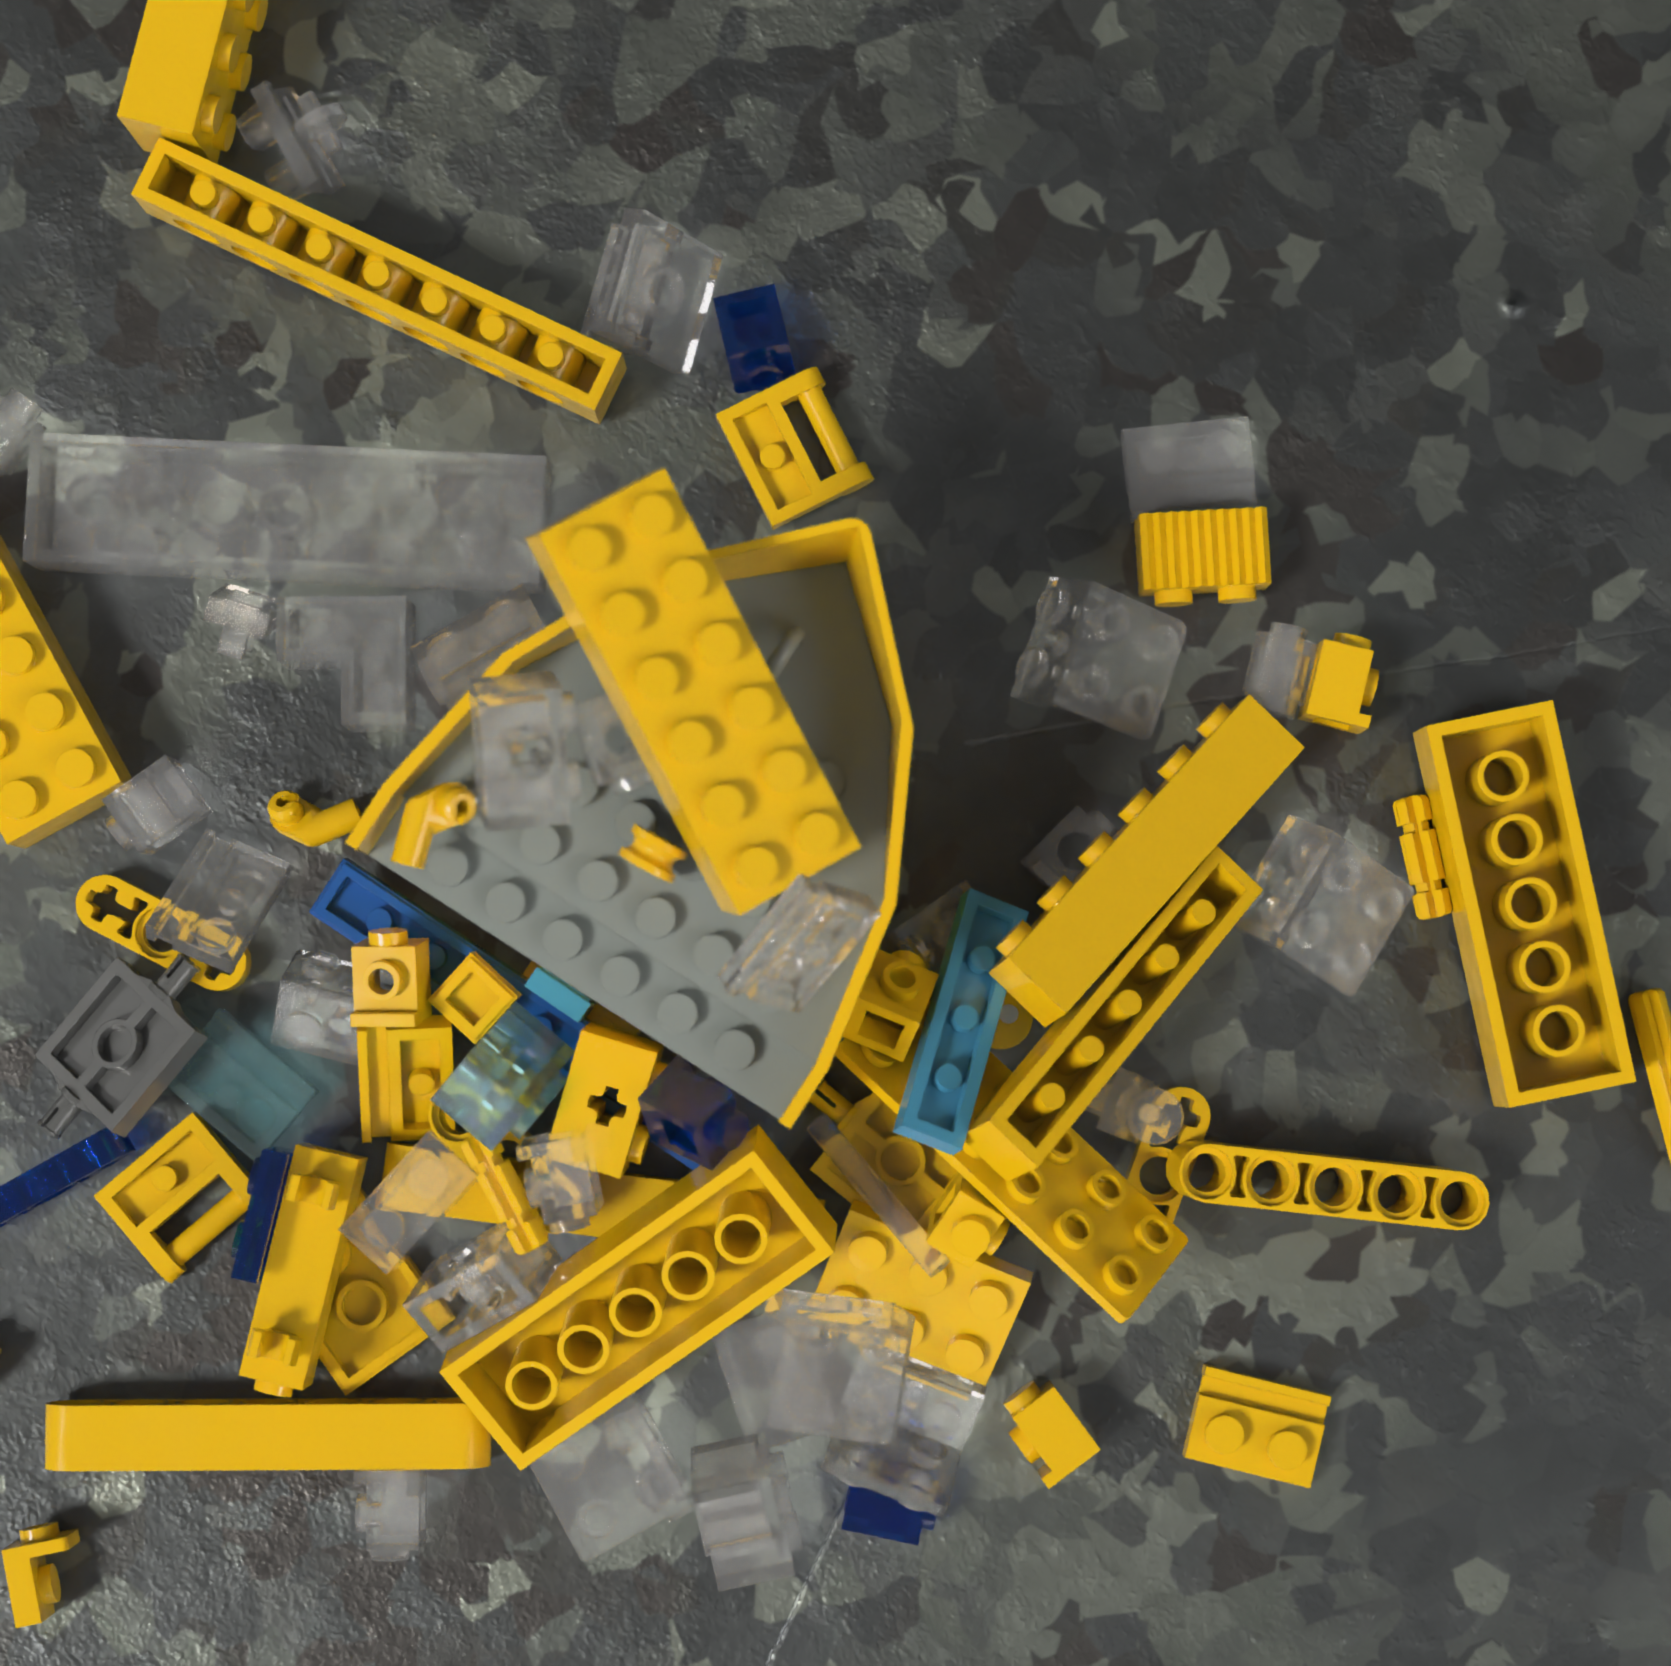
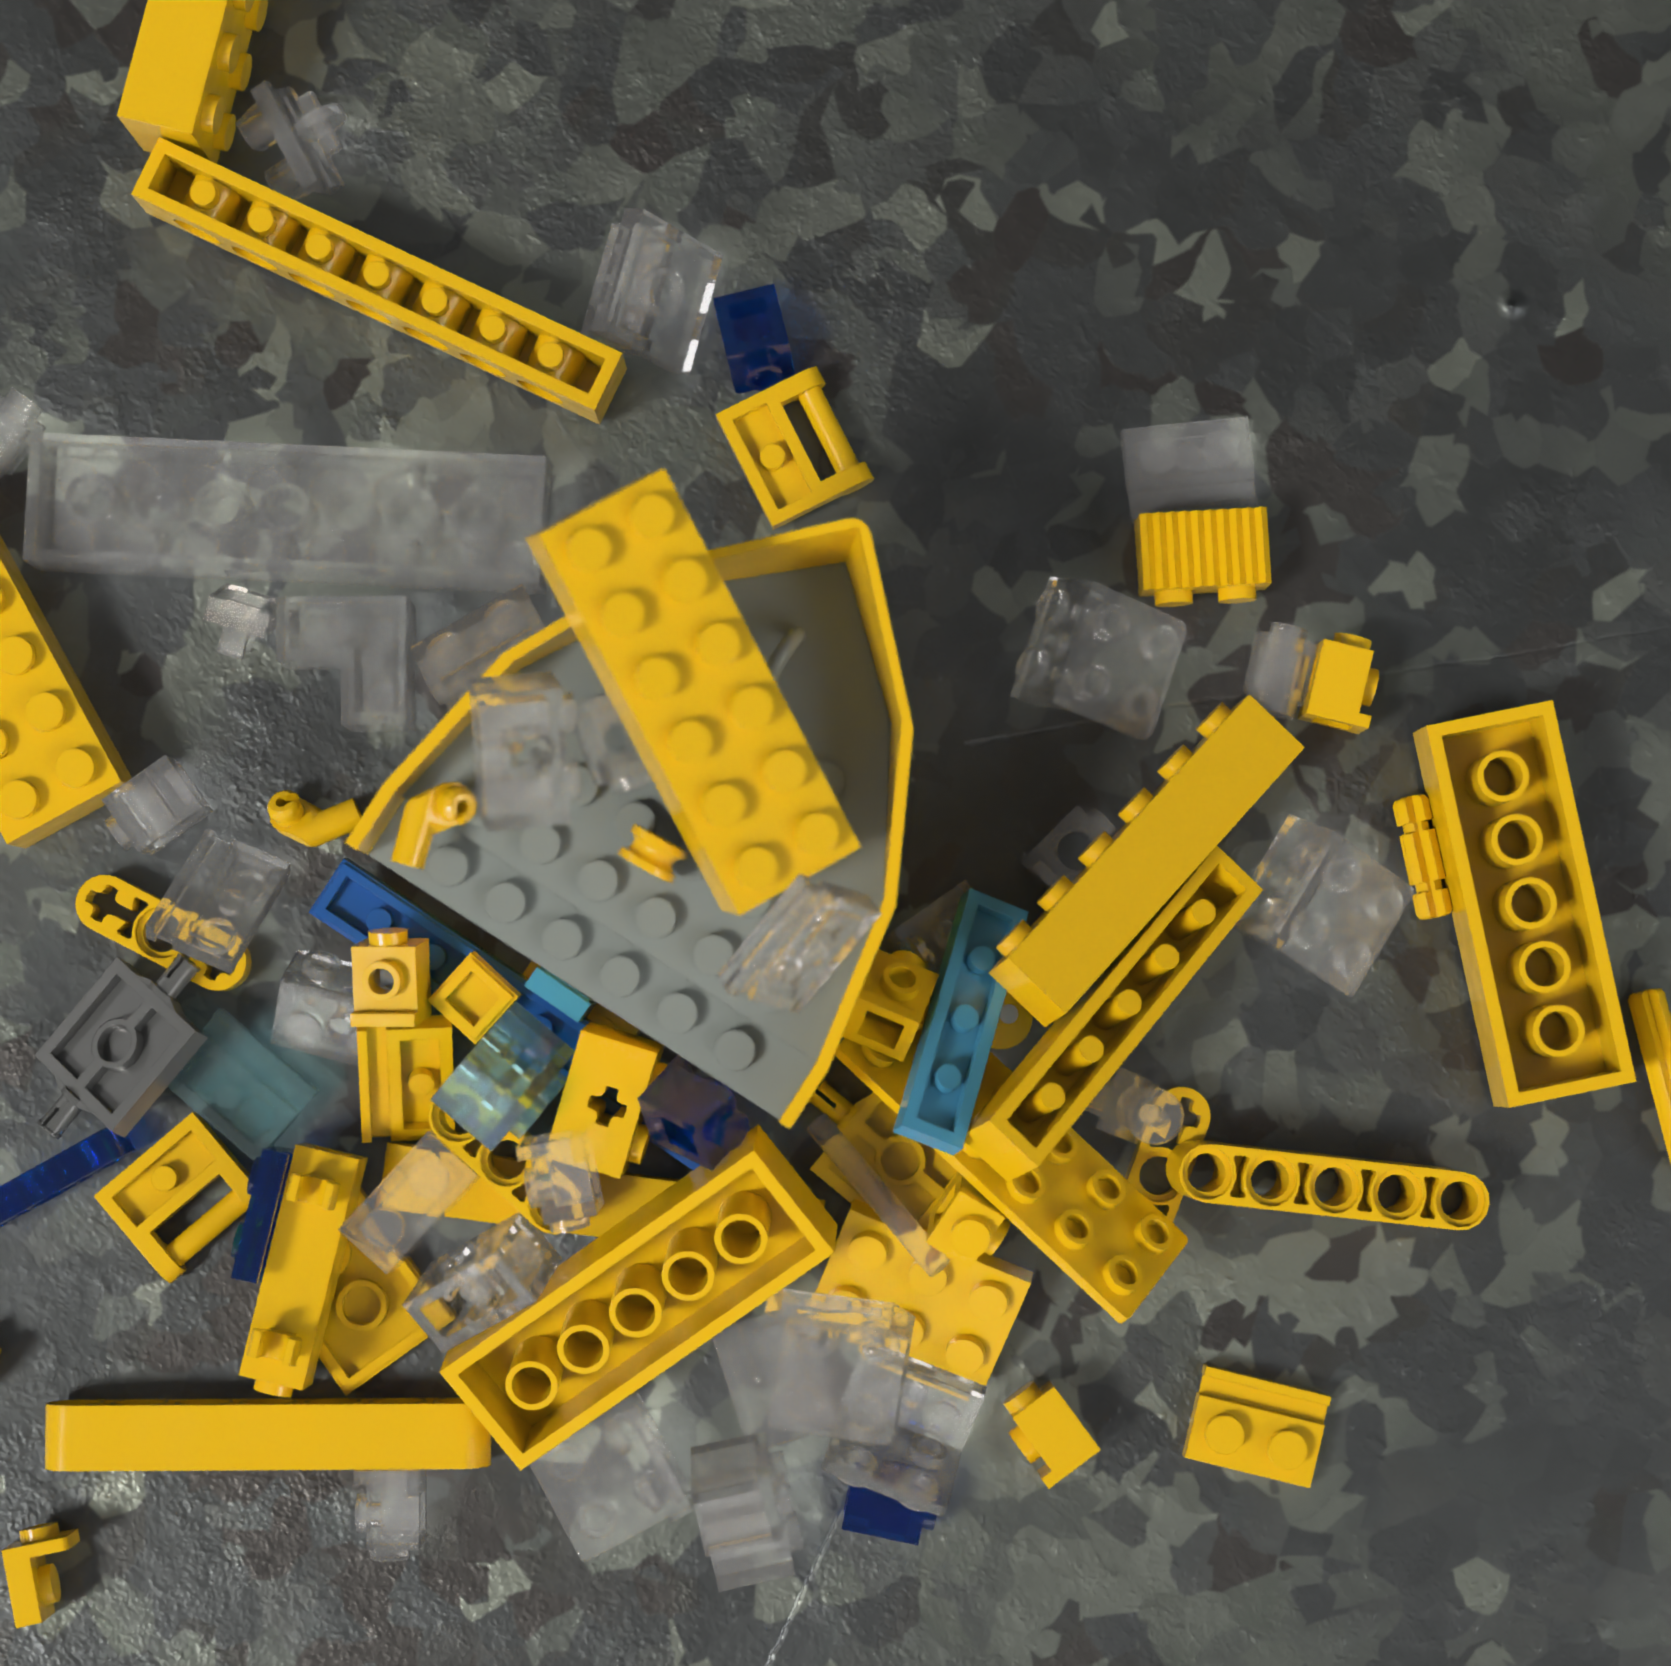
yellow axle [461,1128,548,1255] -> none

